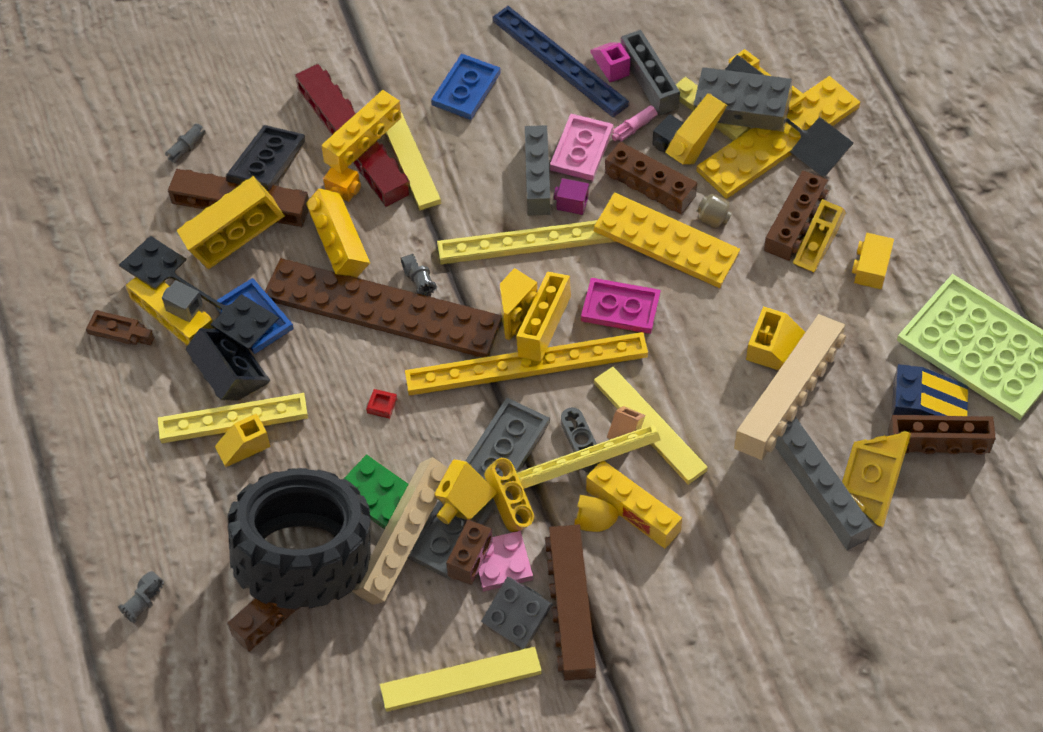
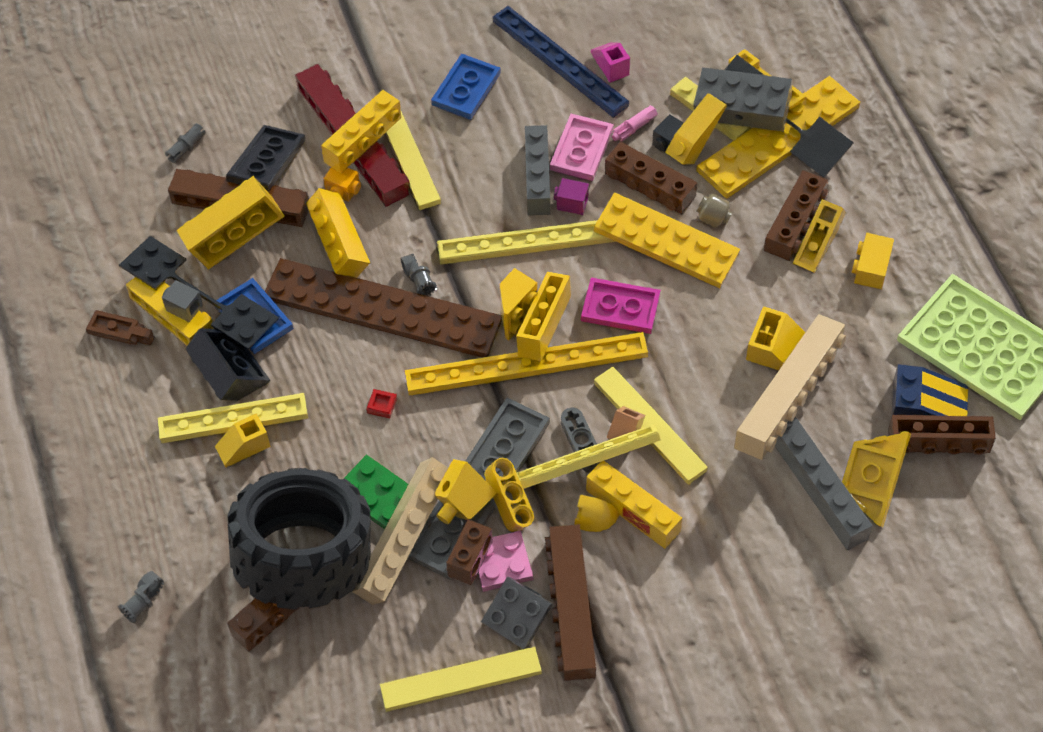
dark grey brick [621,29,680,116] -> none

